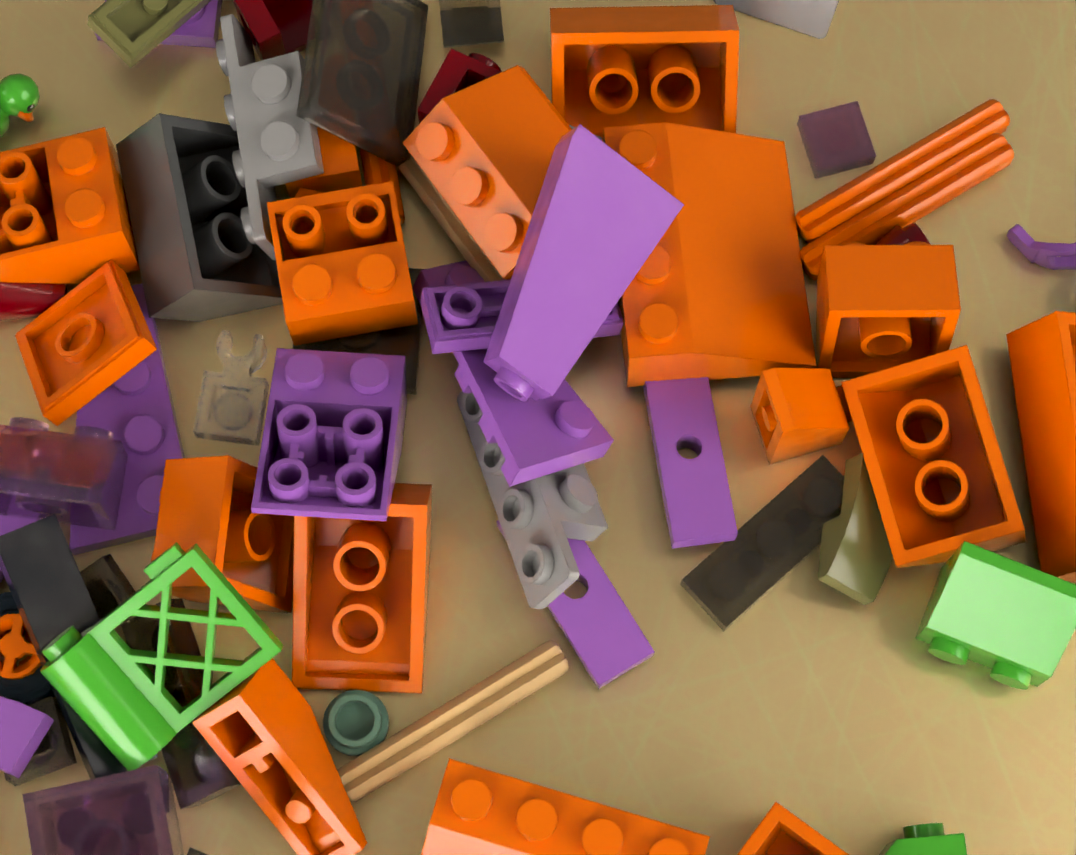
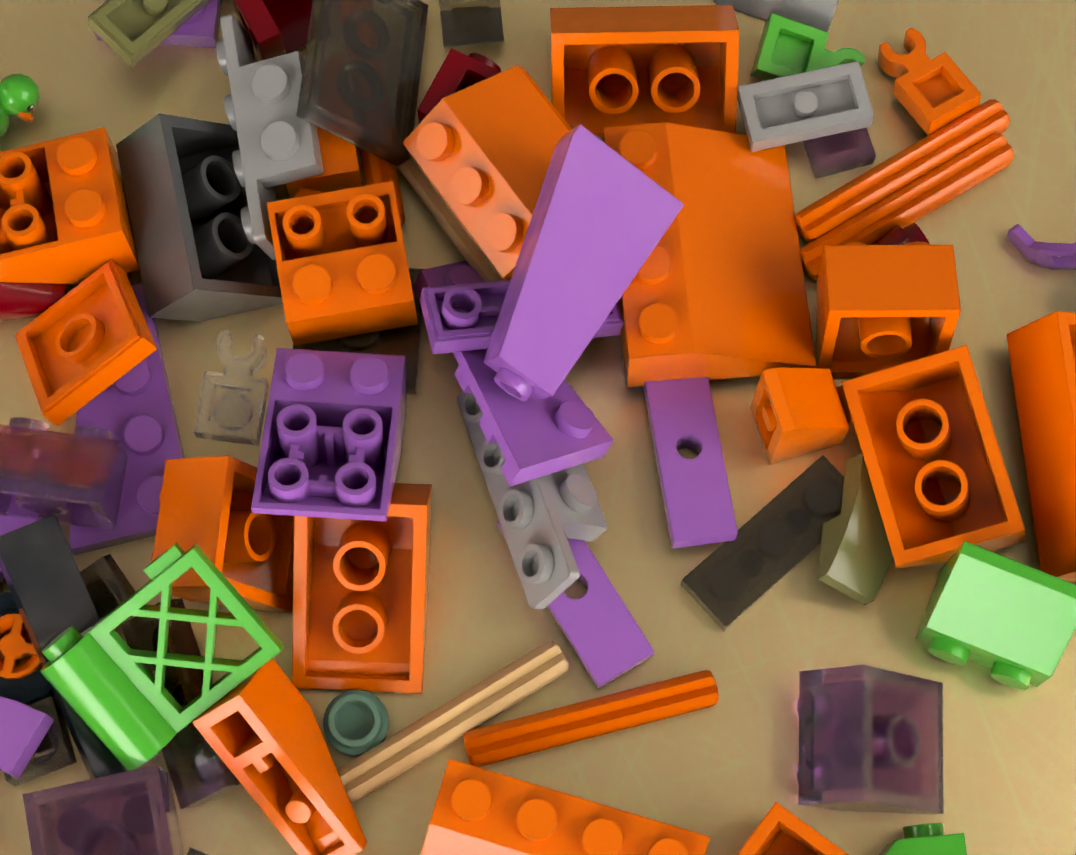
none -> orange axle [463,670,719,767]
none -> light grey plate [737,61,874,152]
none -> bright green plate [750,13,866,81]
none -> slope [797,665,944,815]
none -> orange plate [878,28,981,135]

